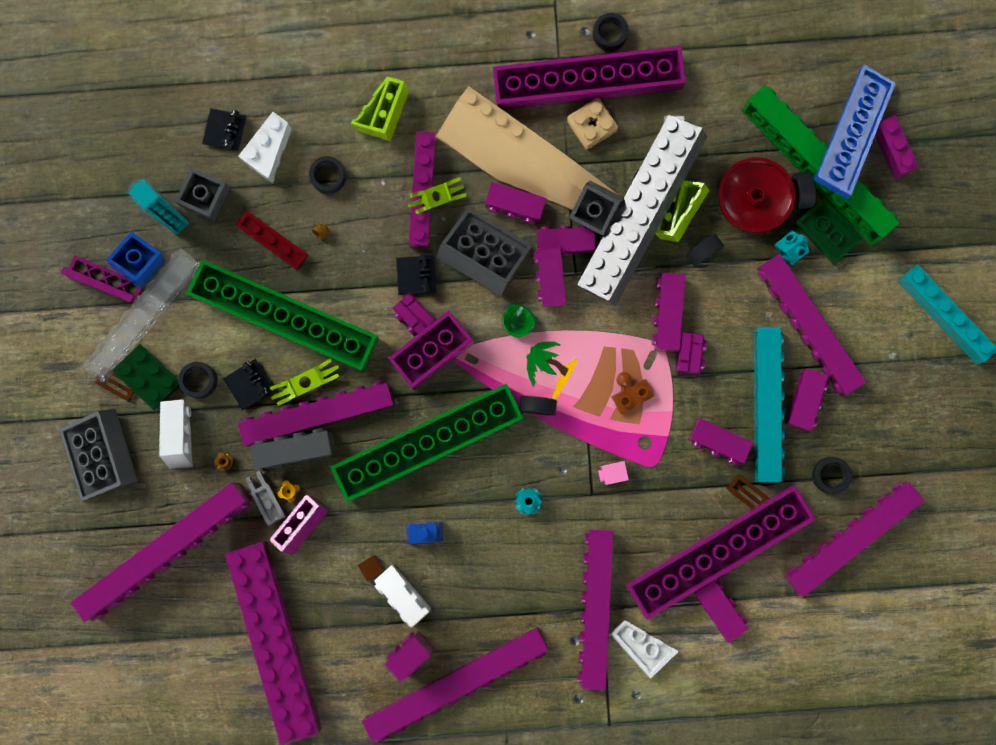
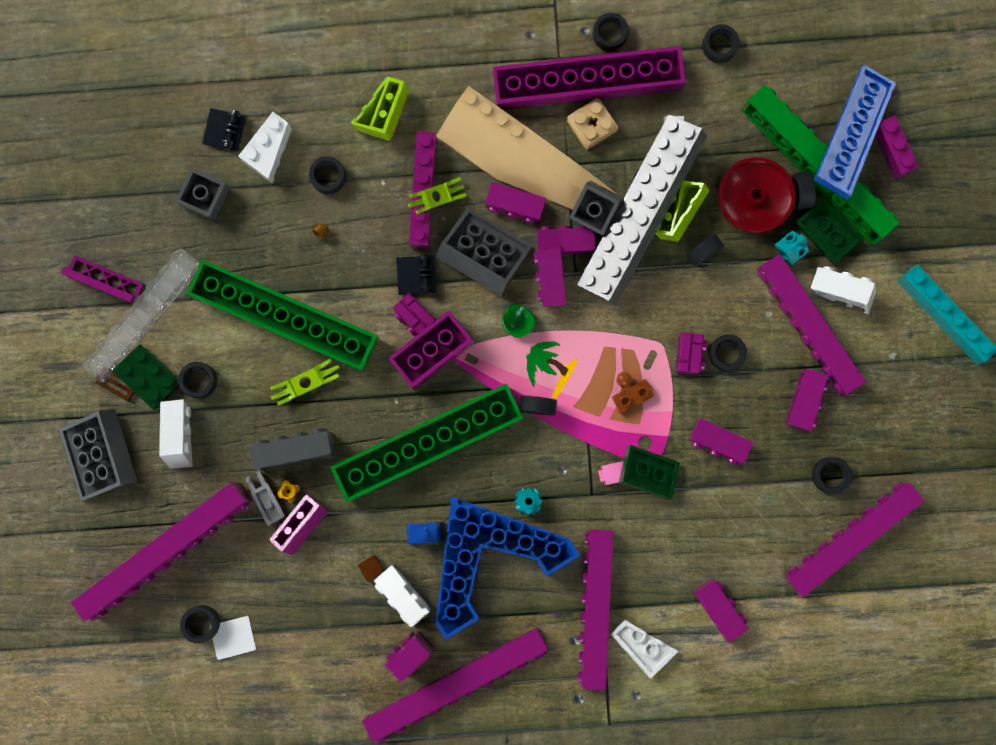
blue brick [106,231,165,289] -> none
teal brick [128,179,190,235] -> none
pearl gold plate [214,452,233,471] -> none
black hinge [223,358,275,411] -> none
magenta brick [225,541,322,745] -> none
dark red plate [236,211,309,271] -> none
magenta brick [237,381,395,447] -> none
magenta brick [625,485,816,620] -> none
magenta brick [651,273,686,353] -> none
reddish brown tile [726,474,769,508] -> none
teal brick [754,327,785,483] -> none
none -> black tyre [180,605,220,644]
none -> white sticker [210,616,256,660]
none -> blue wedge [435,497,580,640]
none -> dark green plate [619,445,680,500]
none -> black tyre [702,24,739,63]
none -> black tyre [709,334,747,372]
none -> white wedge [811,266,876,314]

